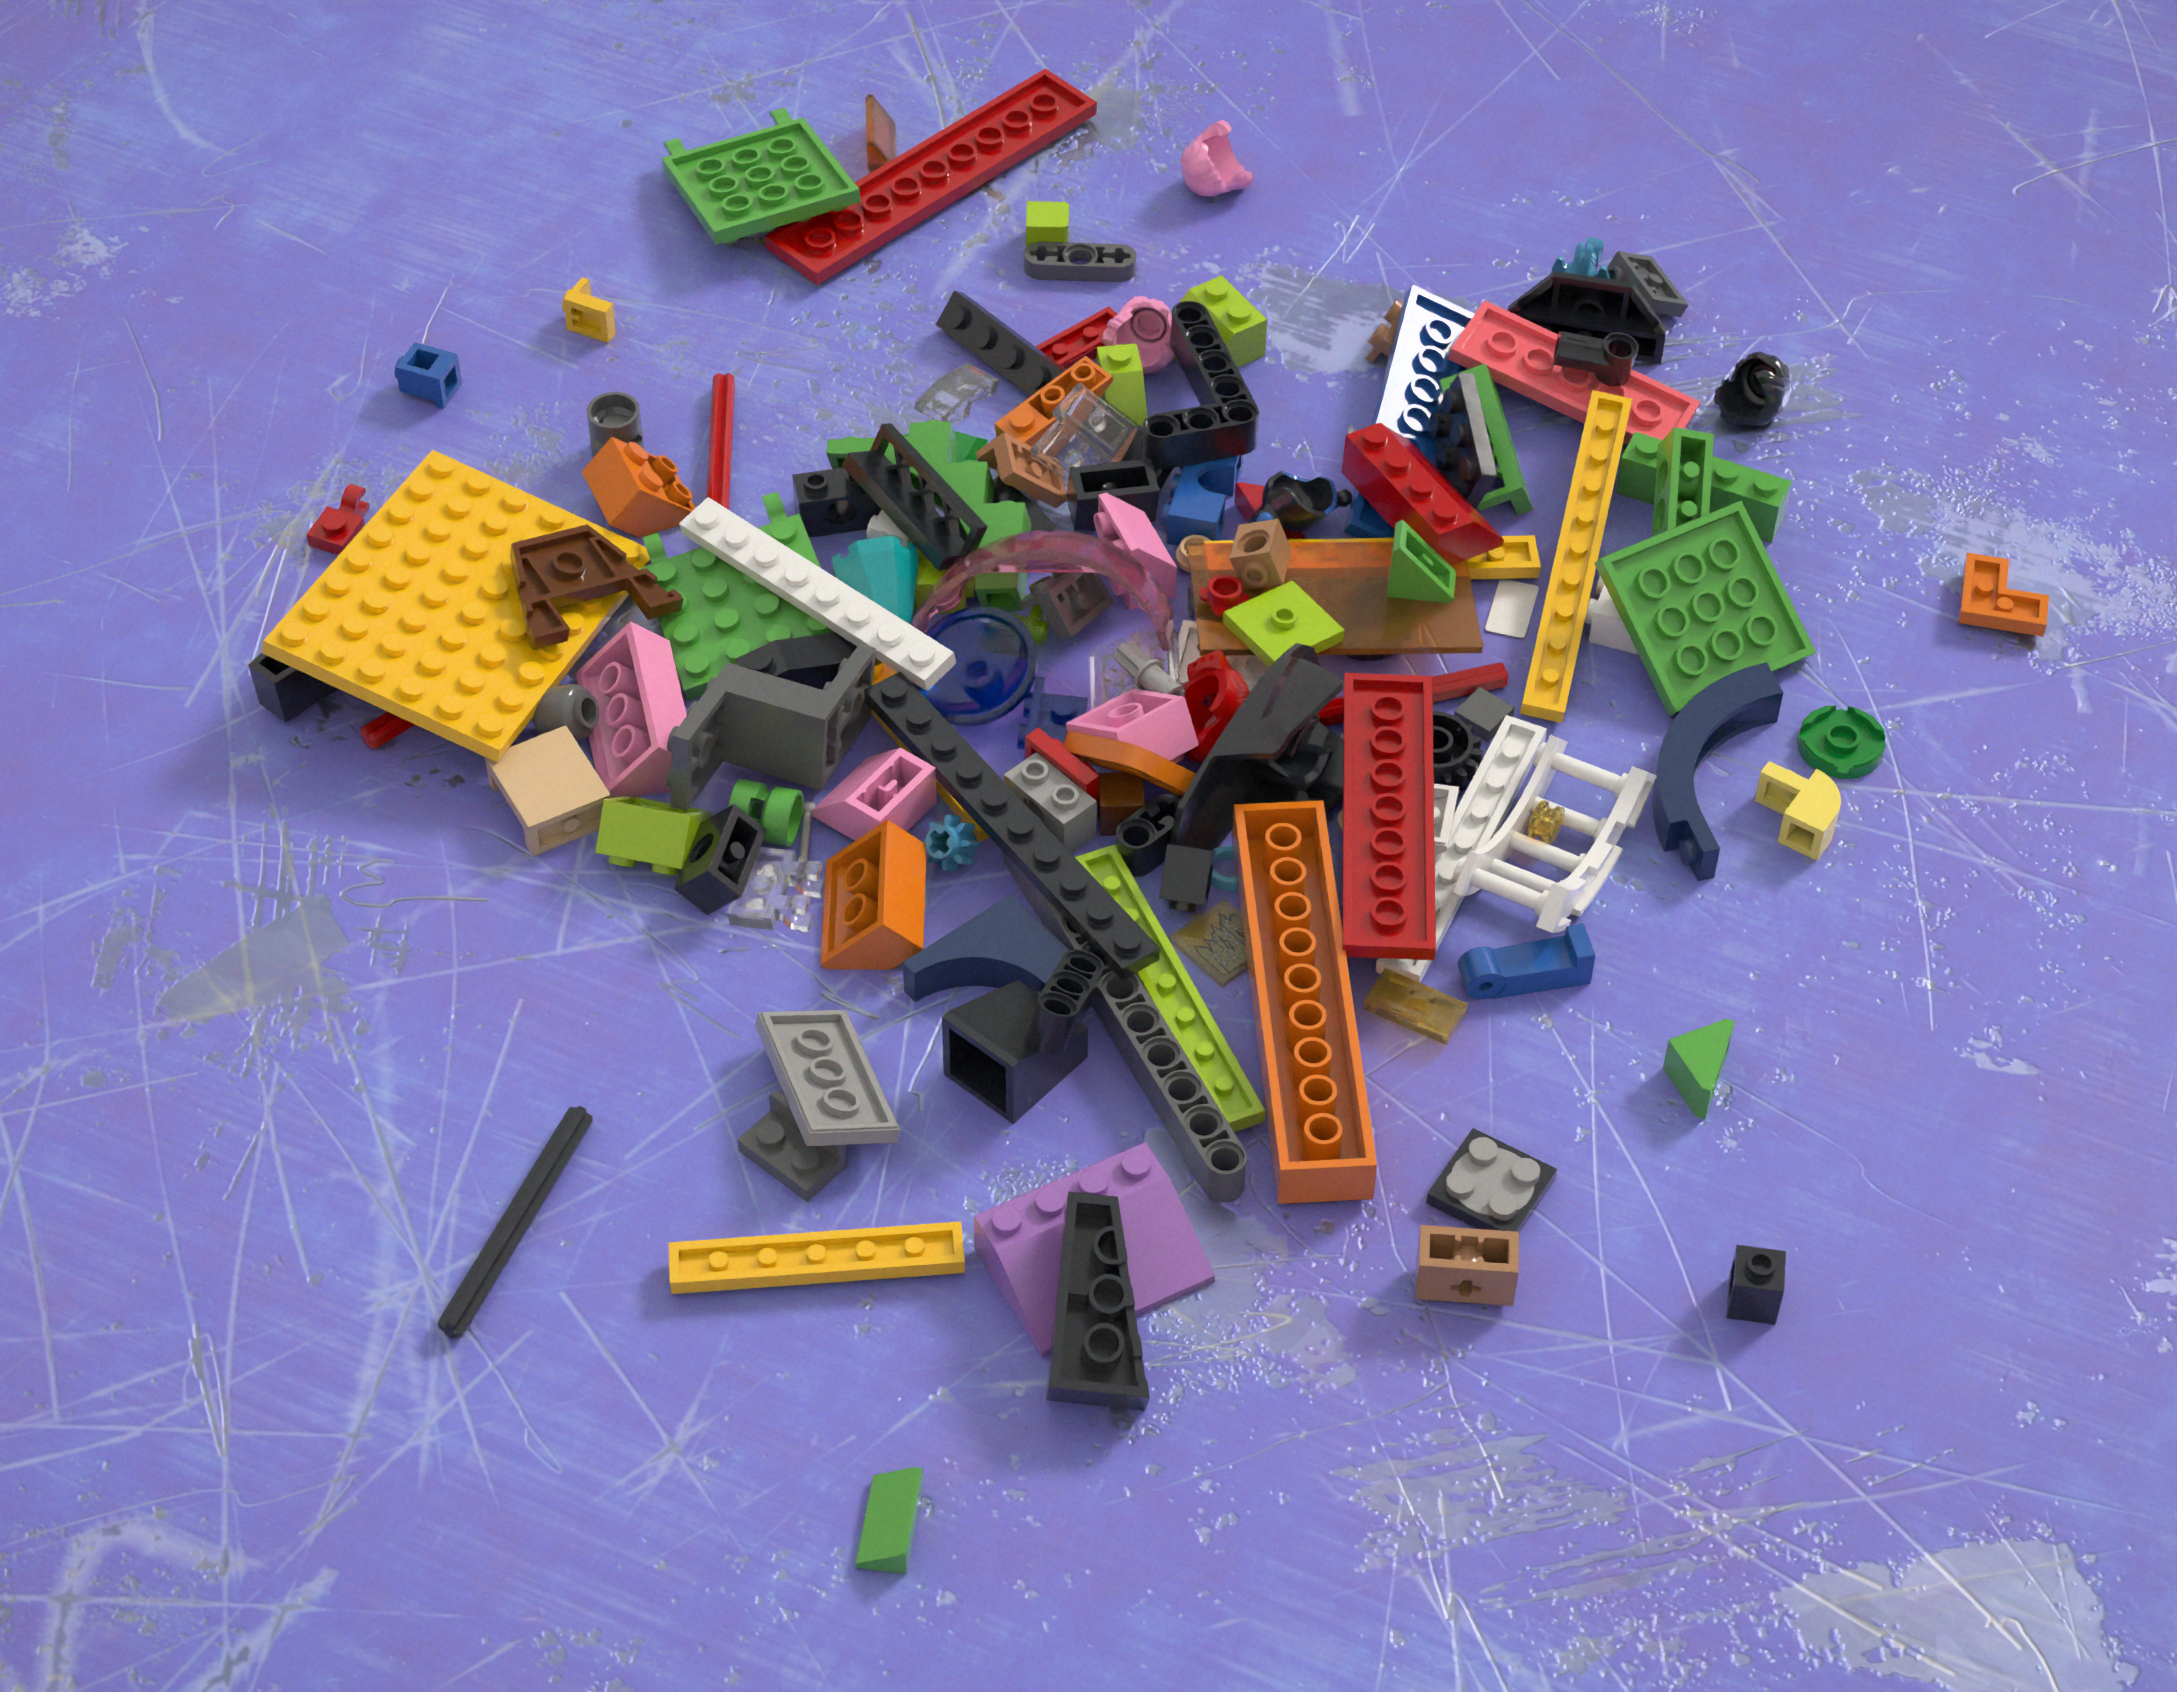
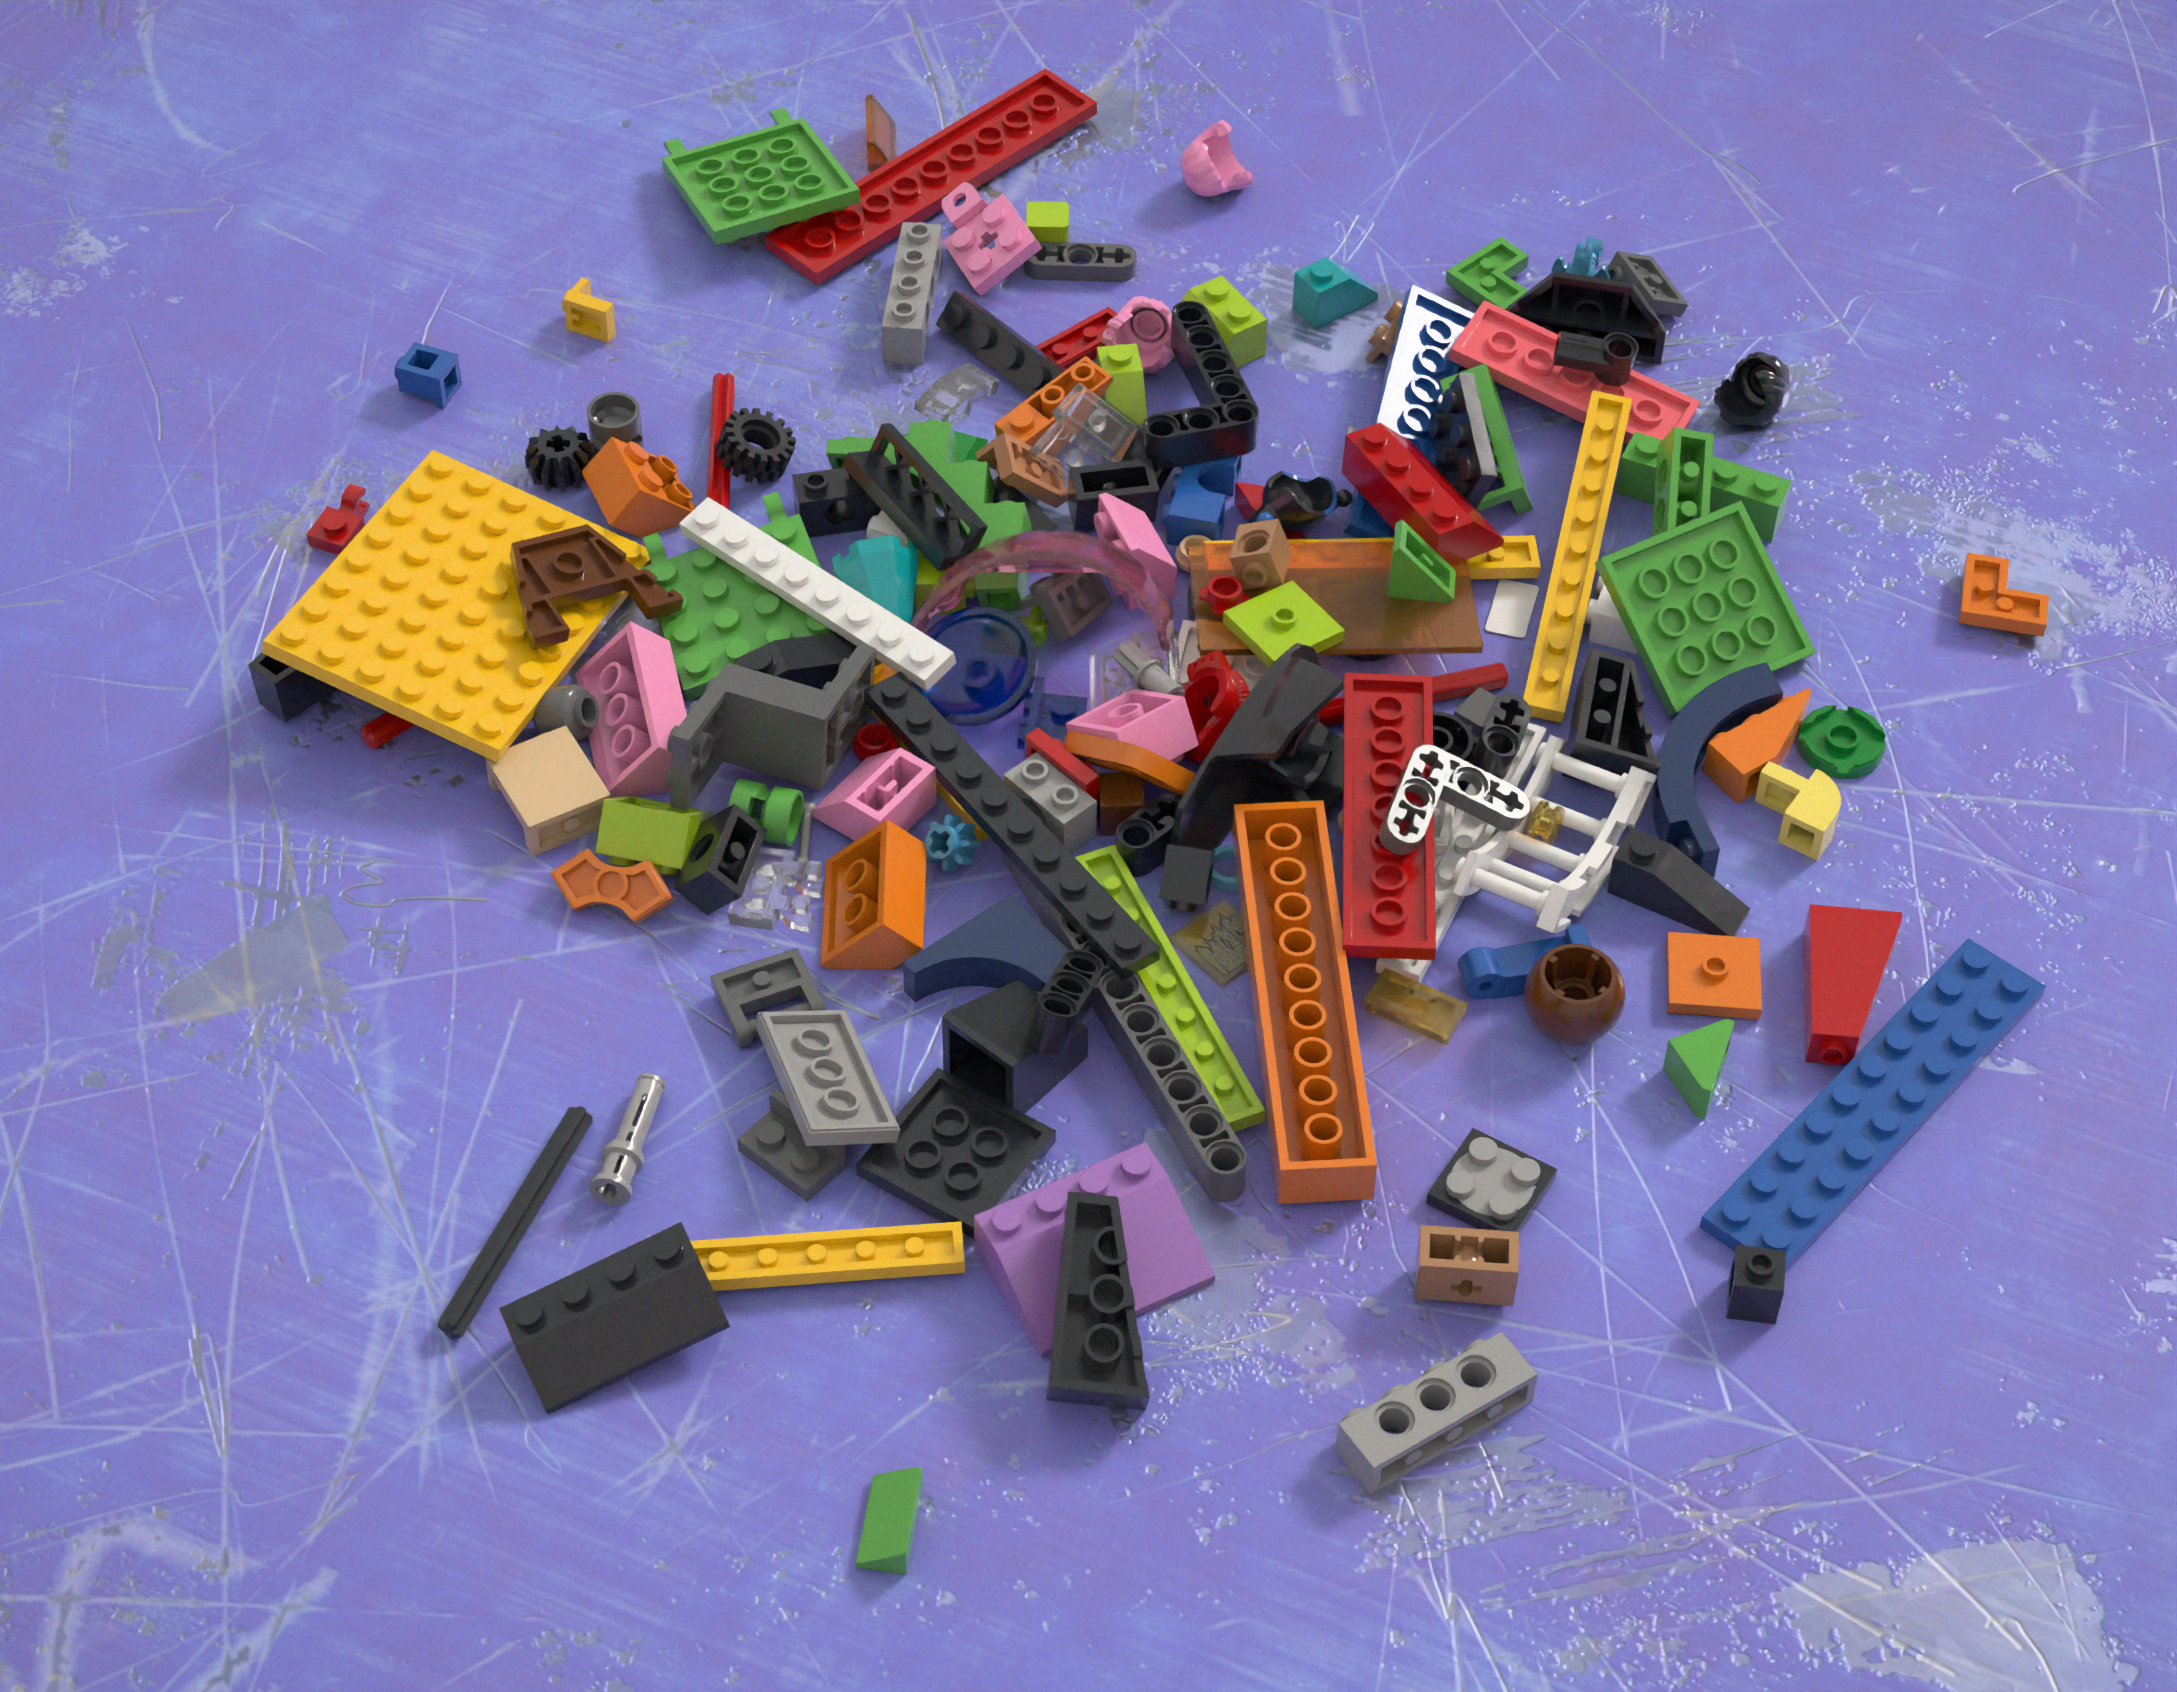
none -> black slope [499,1222,730,1414]
none -> black gear [524,425,595,493]
none -> orange tile [550,848,675,924]
none -> light grey pin [589,1073,666,1206]
none -> dark grey plate [710,948,826,1048]
none -> black tyre [716,408,796,484]
none -> red plate [853,723,897,761]
none -> black plate [856,1068,1056,1239]
none -> light grey brick [882,222,942,365]
none -> bright pink plate [942,182,1042,296]
none -> teal slope [1292,257,1379,329]
none -> light grey brick [1335,1332,1538,1495]
none -> dark grey beam [1379,745,1530,855]
none -> bright green plate [1445,237,1529,310]
none -> black beam [1469,693,1531,780]
none -> reddish brown wheel [1524,944,1626,1045]
none -> black wedge [1561,648,1661,784]
none -> black slope [1607,828,1750,937]
none -> orange plate [1666,932,1762,1020]
none -> blue plate [1699,938,2046,1274]
none -> orange slope [1703,688,1812,804]
none -> red slope [1803,904,1902,1066]

